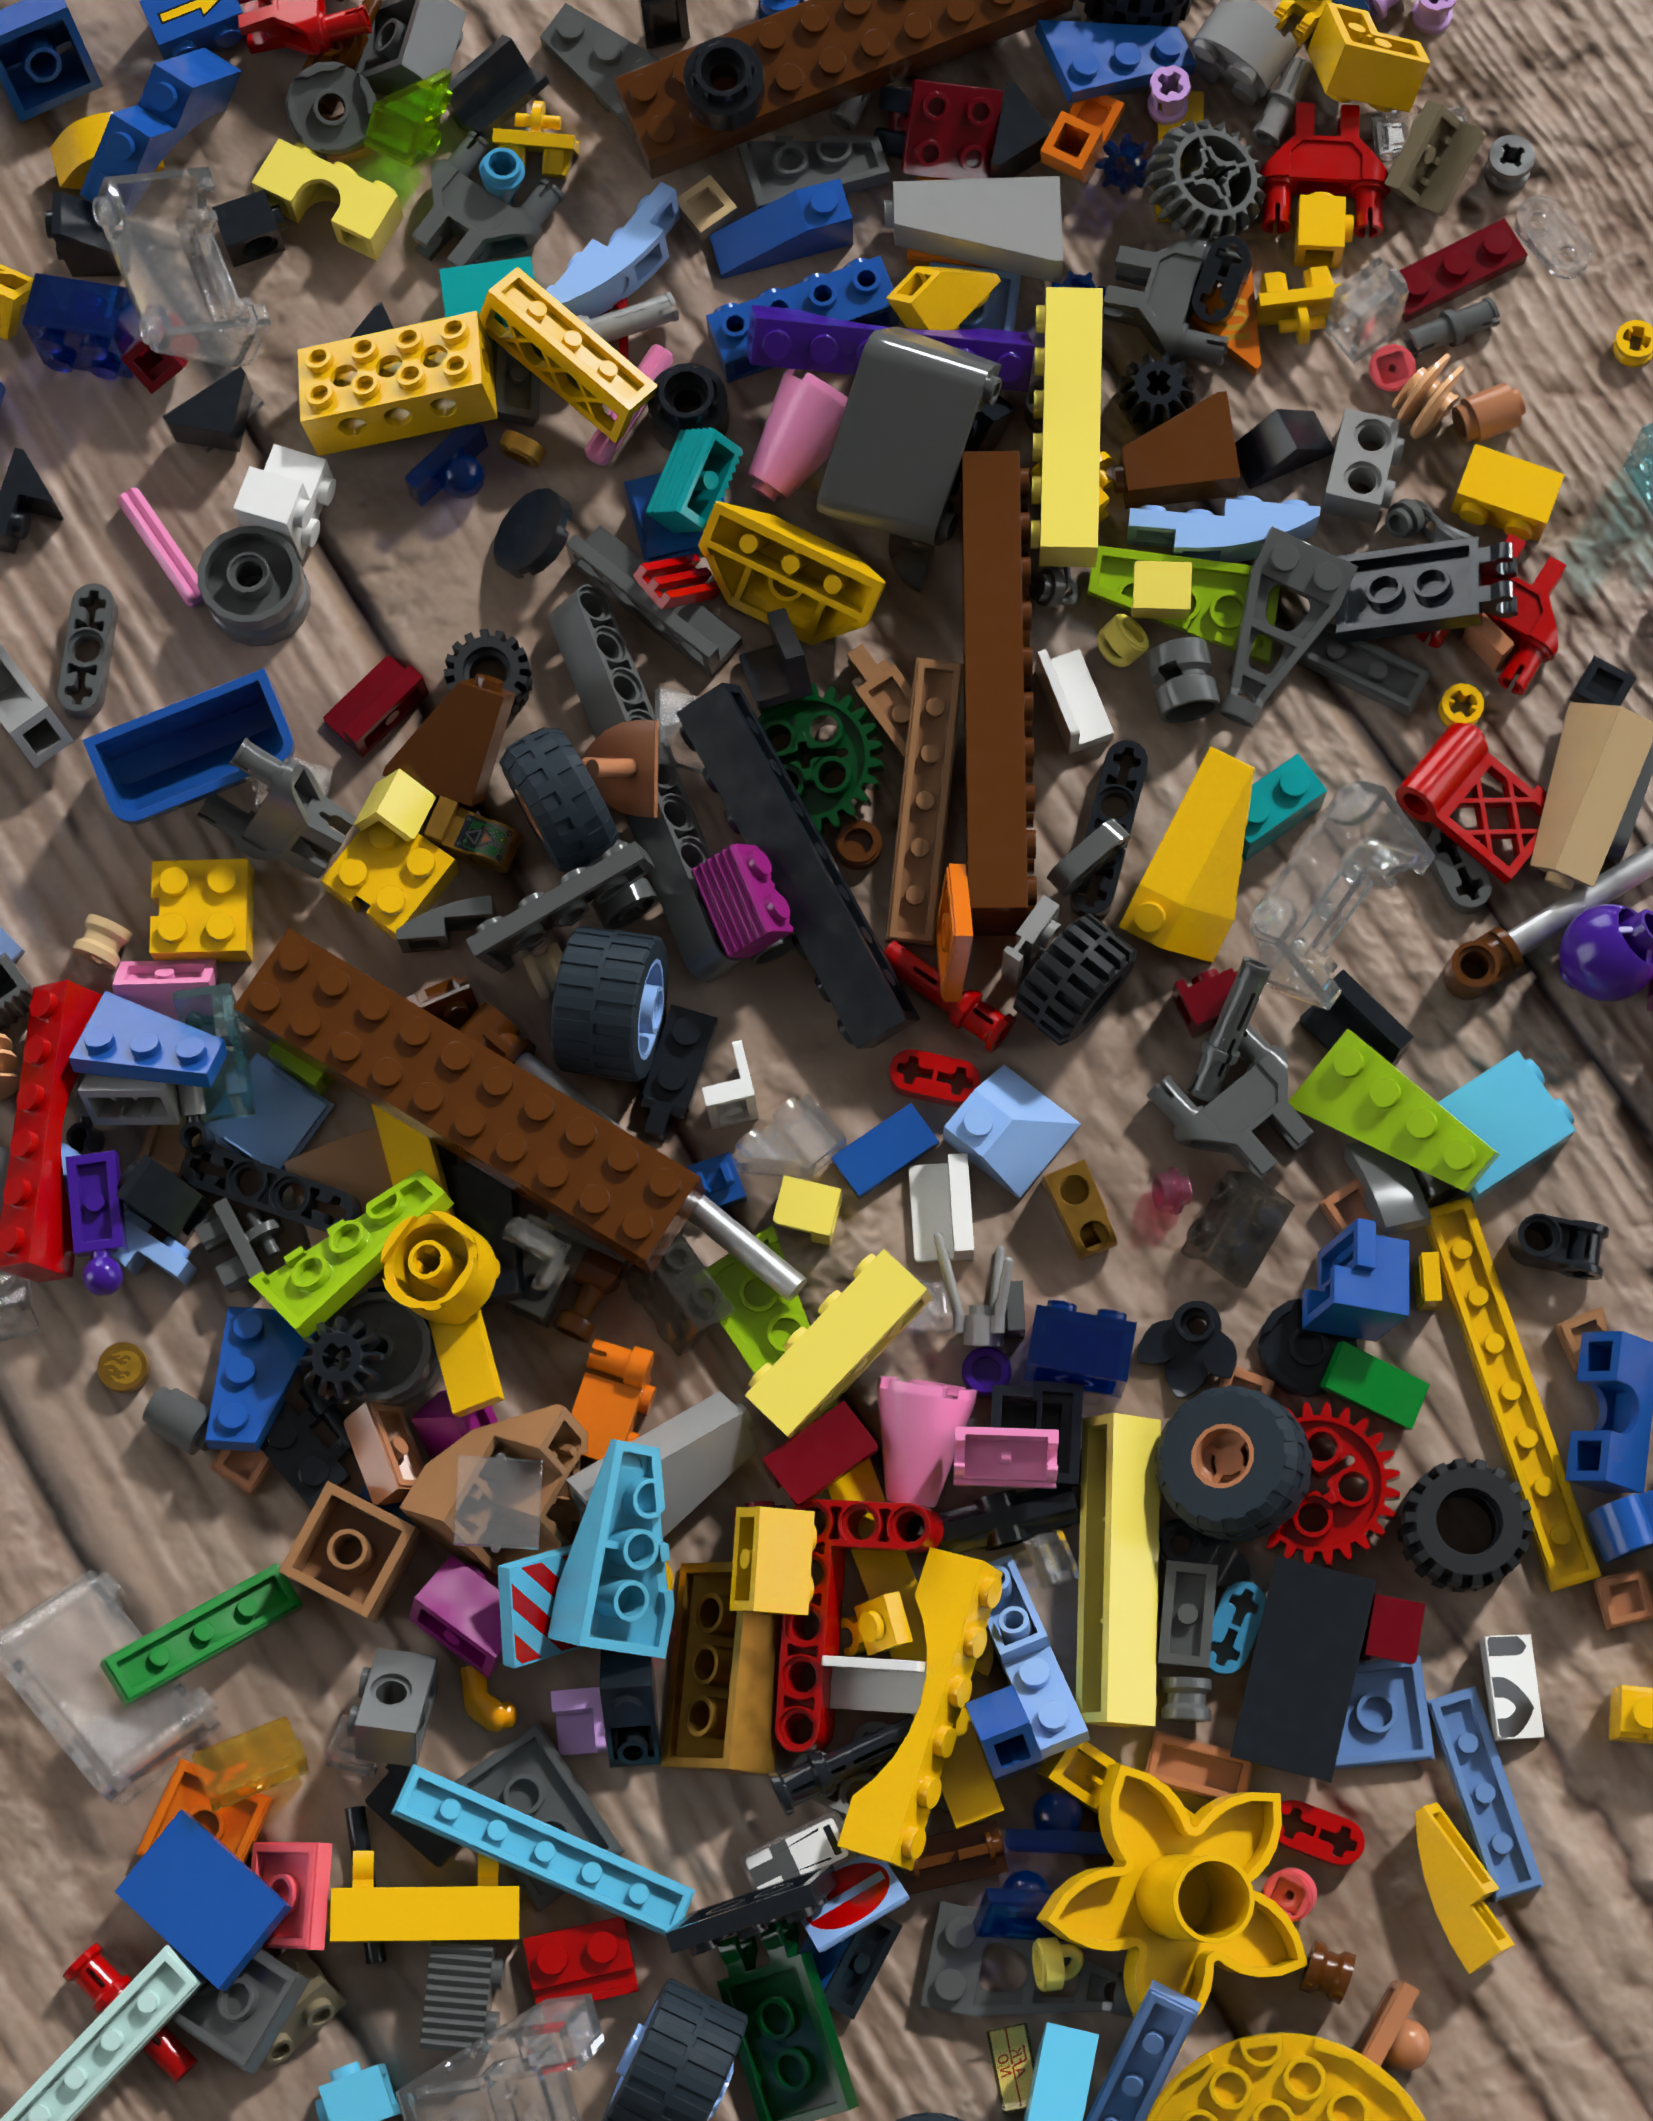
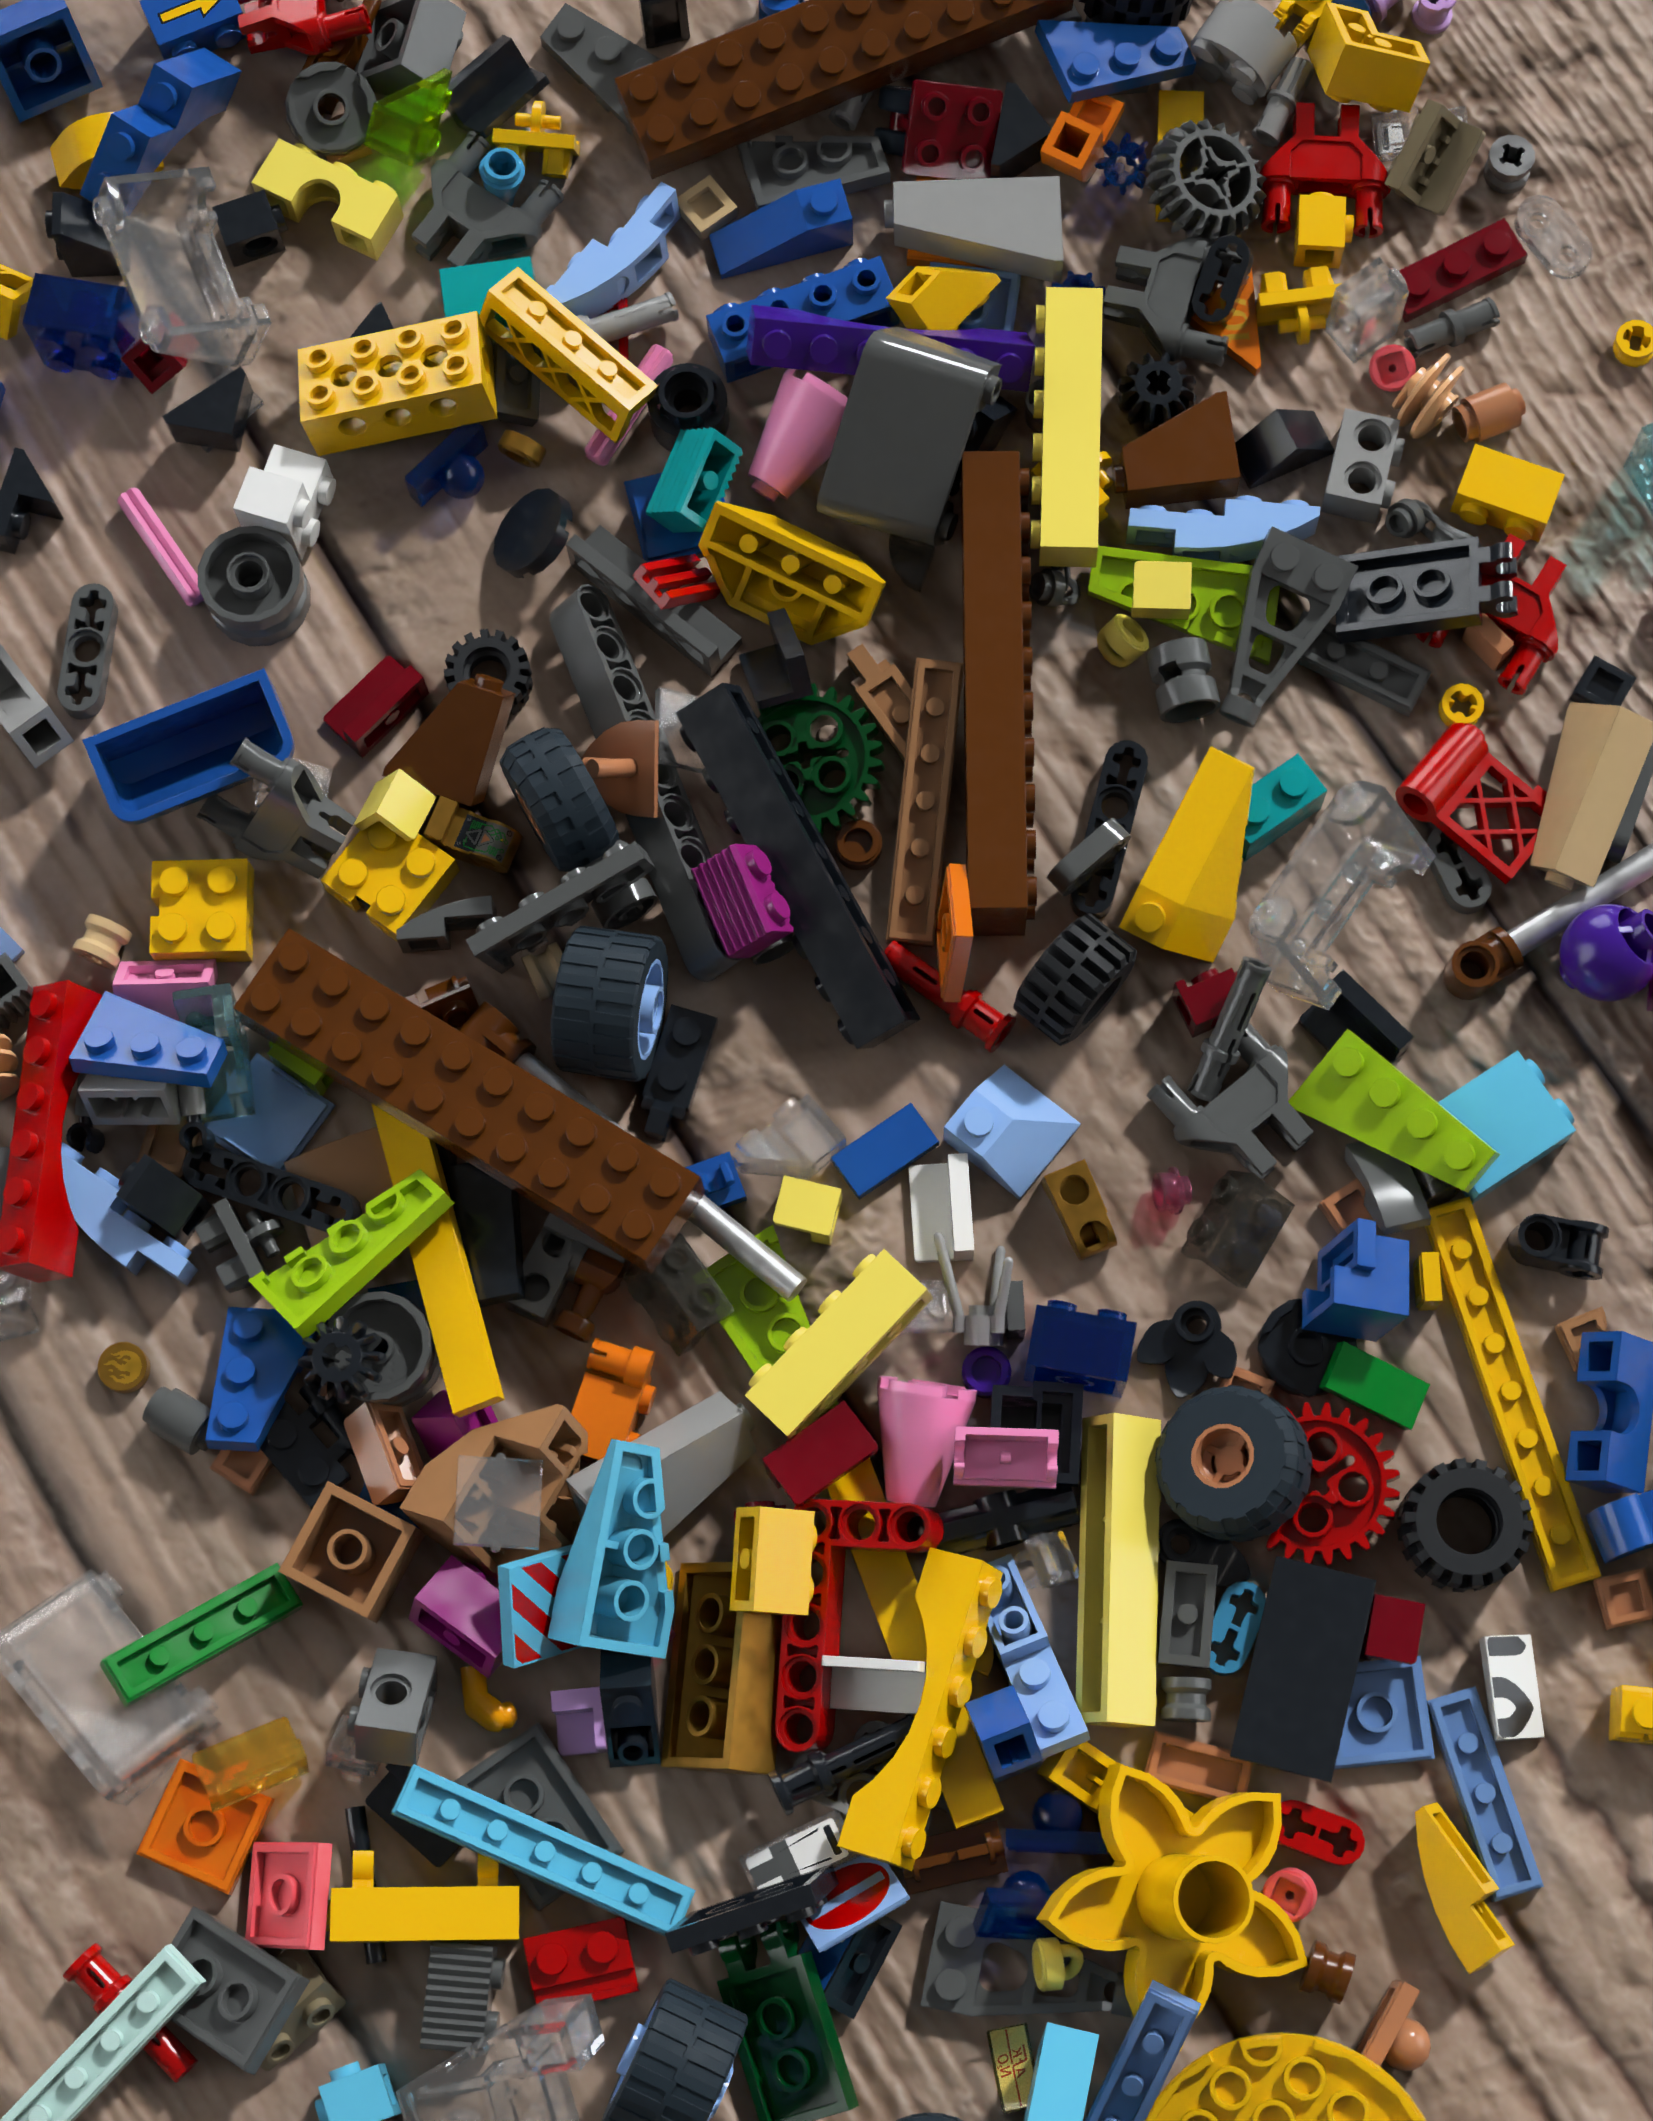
dark purple plate [65,1150,128,1296] -> none
blue tile [115,1809,293,1992] -> none
yellow brick [381,1211,500,1325] -> none
clear bracket [501,1214,571,1291] -> none
black piece [683,37,765,131] -> none
white panel [702,1040,759,1129] -> none
yellow plate [841,1591,913,1656] -> none
red beam [889,1049,980,1108] -> none
light grey plate [1001,895,1062,988] -> none
white panel [1035,649,1114,754] -> none
lavender bush [1147,65,1191,125] -> none

